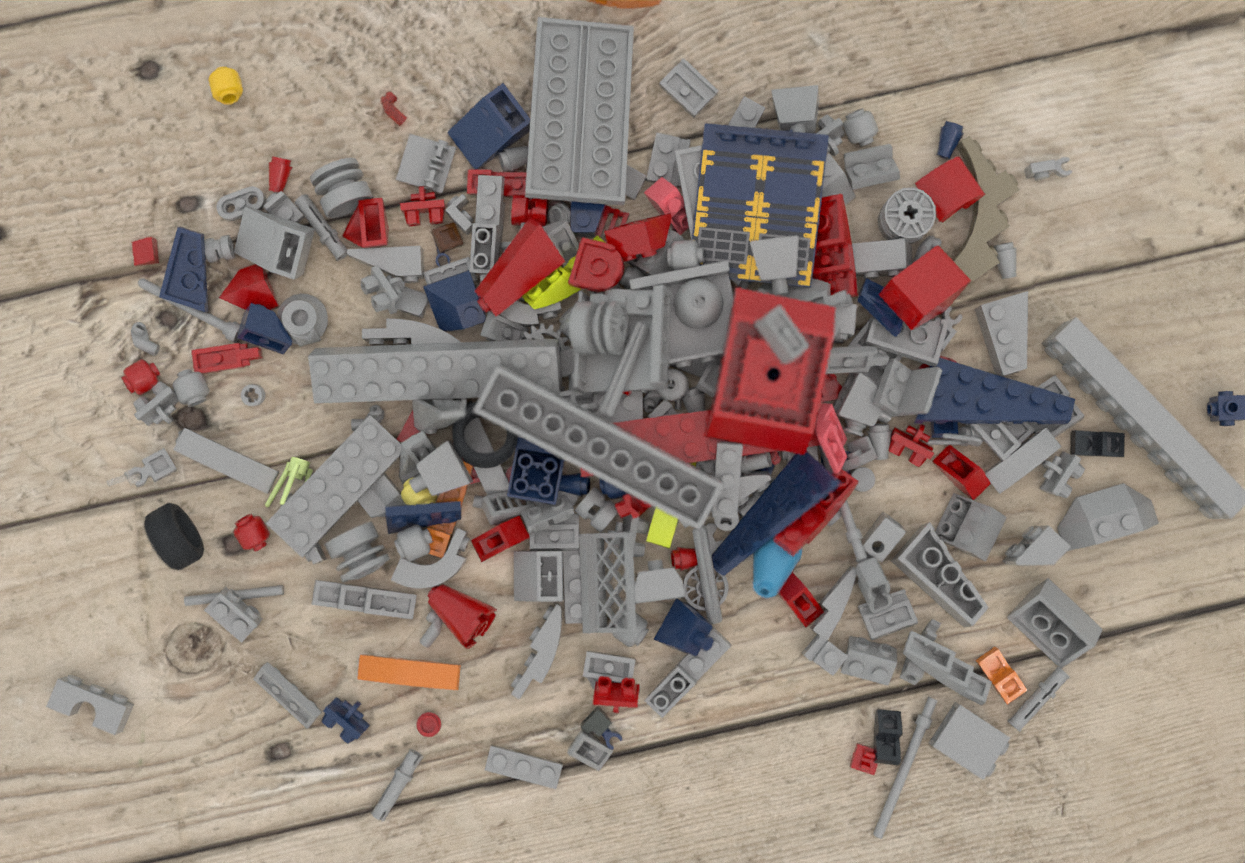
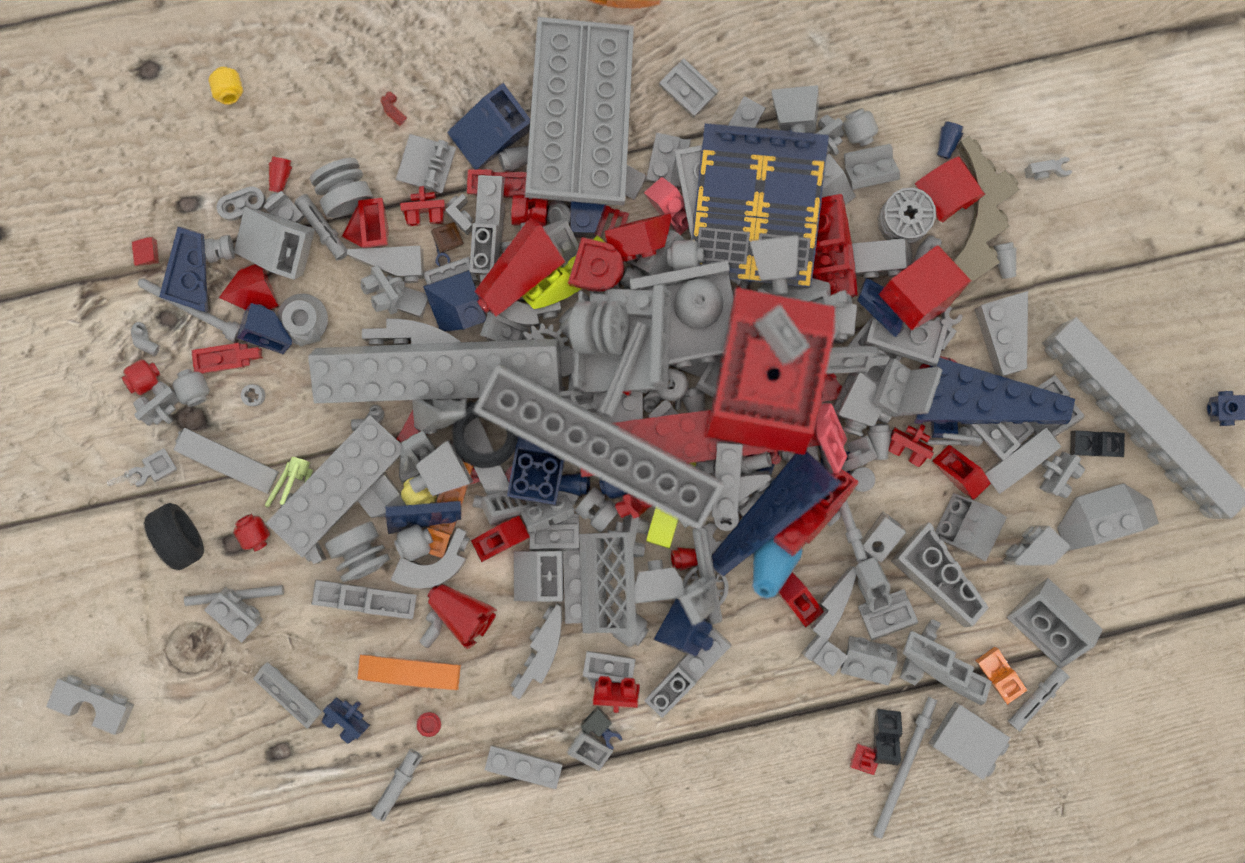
none -> light grey bracket [679,576,716,625]

